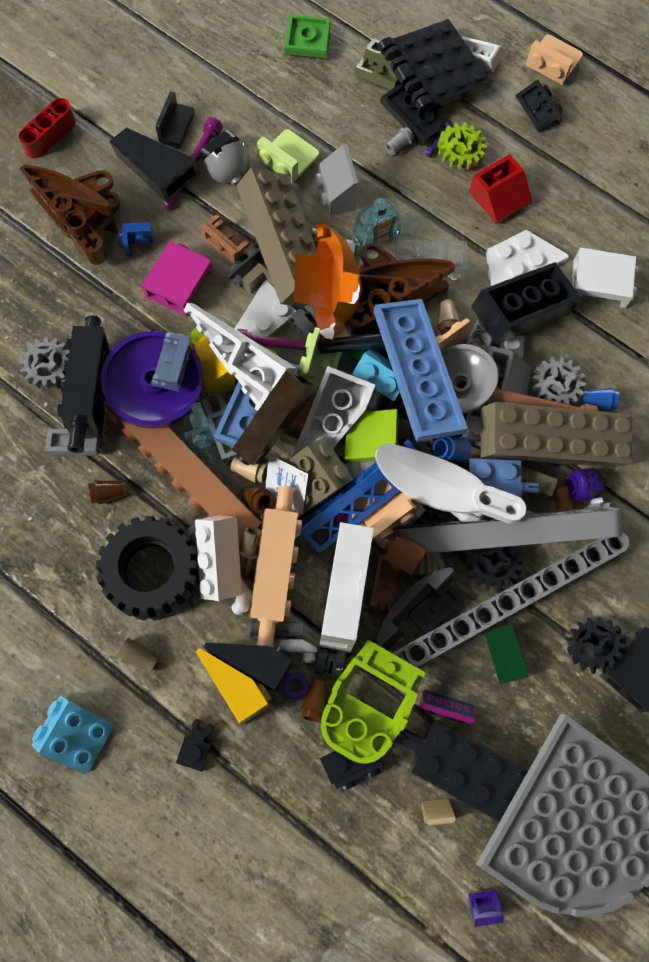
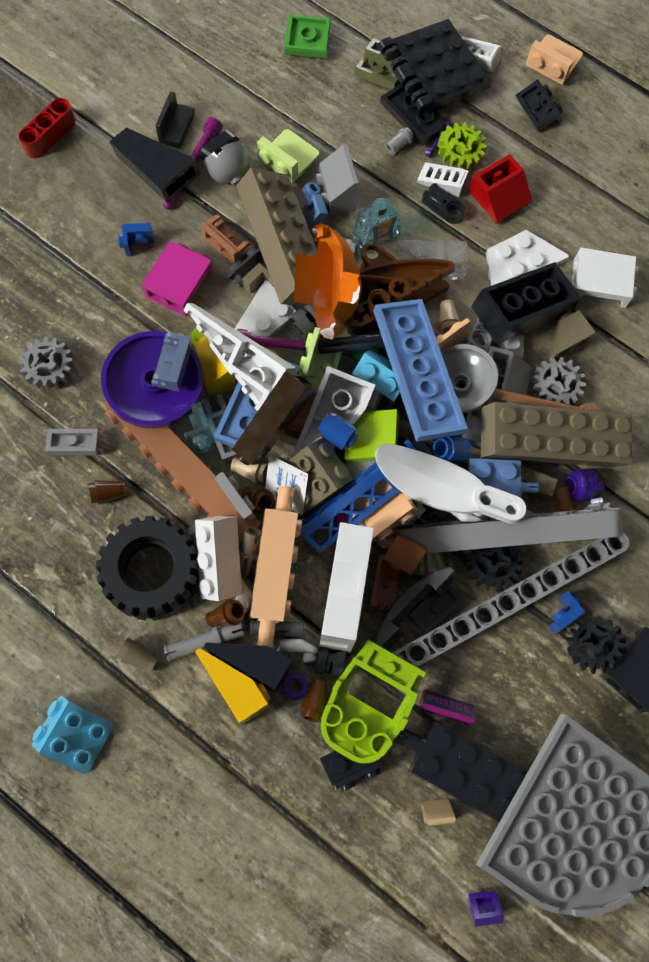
reddish brown piece [19,164,120,265] -> none
black brick [57,315,111,453] -> none
black plate [176,719,214,772] -> none
dark green hinge [484,624,529,684] -> none
blue cone [581,388,619,412] -> none
none -> light grey pin [164,621,245,662]
none -> reddish brown cone [206,599,245,627]
none -> light grey plate [214,471,256,524]
none -> medium blue plate [302,182,328,227]
none -> blue brick [318,413,358,450]
none -> white slope [417,162,468,198]
none -> black piece [421,183,465,224]
none -> dark tan slope [547,310,596,361]
none -> blue bracket [548,591,585,634]

